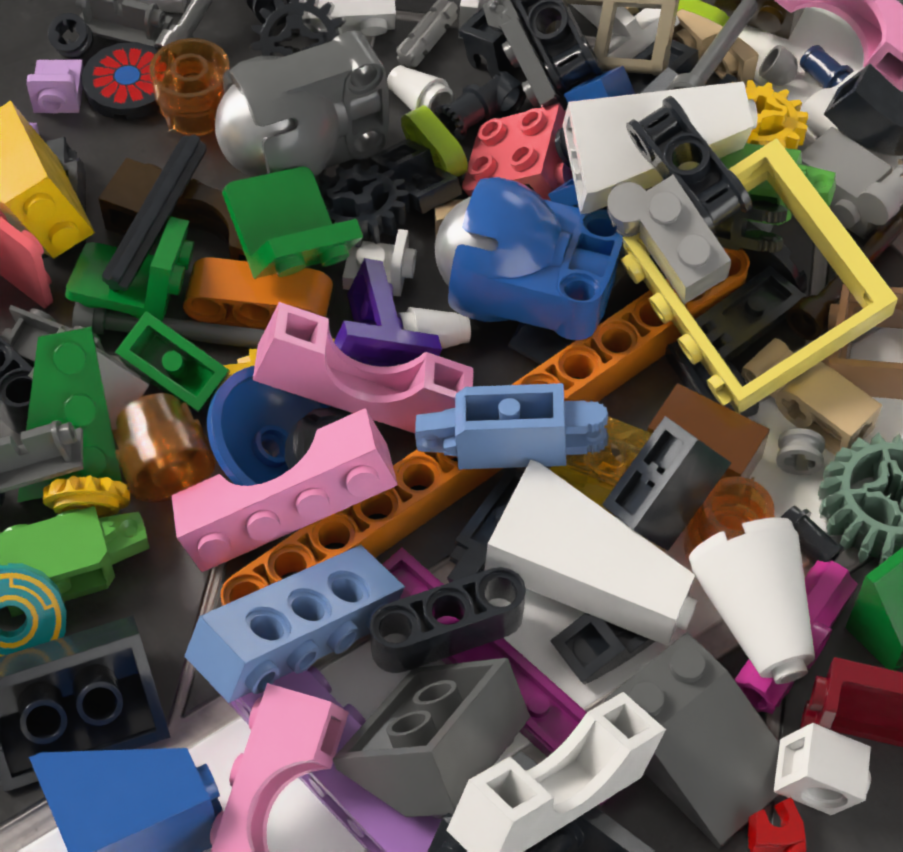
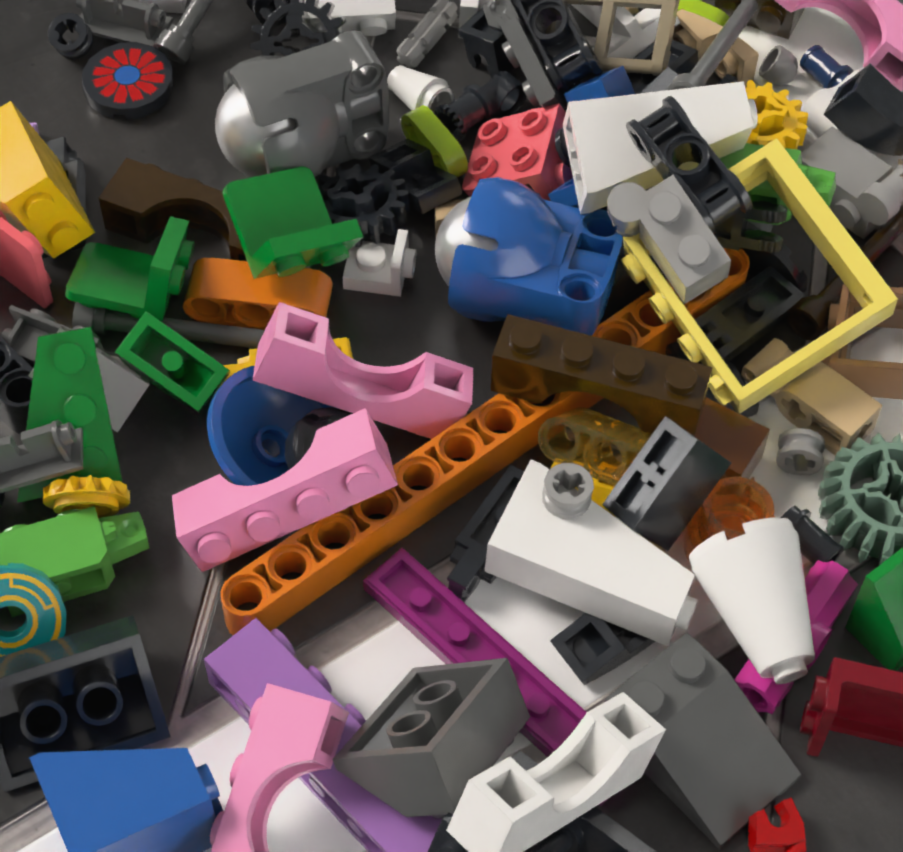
lavender bracket [26,60,84,113] -> none
black axle [102,134,207,292] -> none
clear orange piece [112,393,216,502] -> none
clear orange piece [150,38,230,136] -> none
medium blue brick [184,545,405,703] -> none
dark purple bracket [334,258,442,367] -> none
black beam [370,567,526,673] -> none
white cone [397,307,471,349] -> none
medium blue hinge [415,383,608,469] -> none
white brick [774,723,871,815] -> none
none -> dark brown arch [491,314,713,436]
none -> light grey bush [542,463,594,519]

